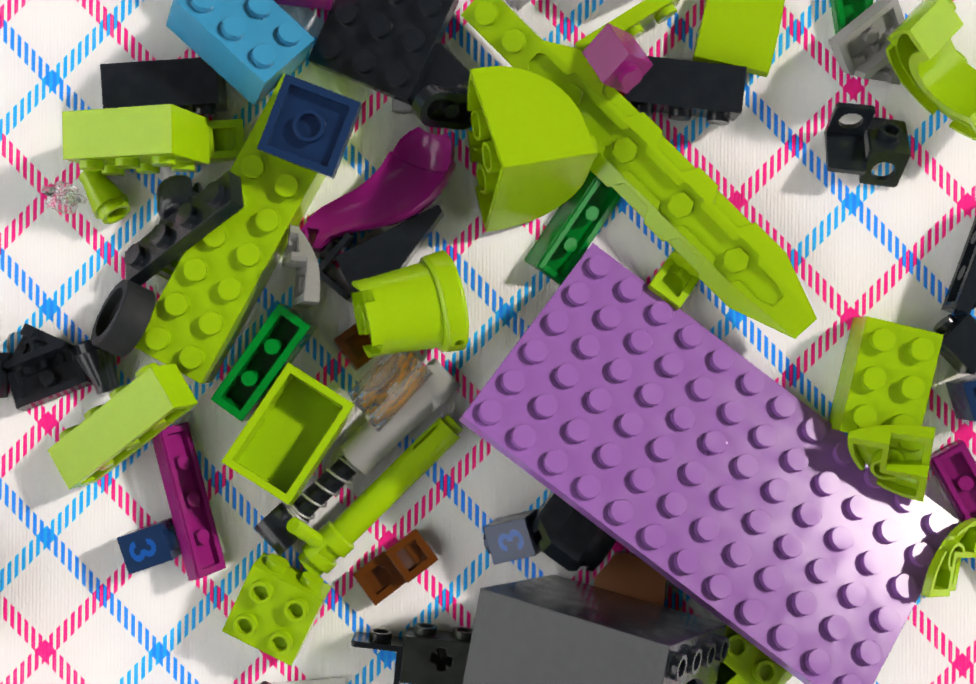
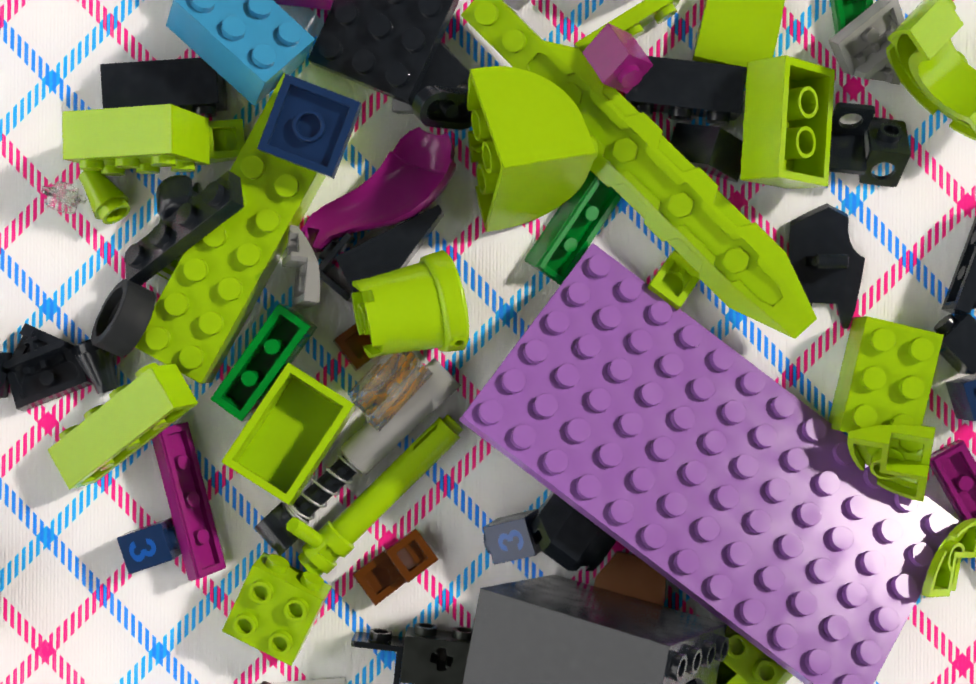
none -> black slope [670,123,743,183]
none -> lime brick [740,55,835,189]
none -> black shield [789,203,865,329]

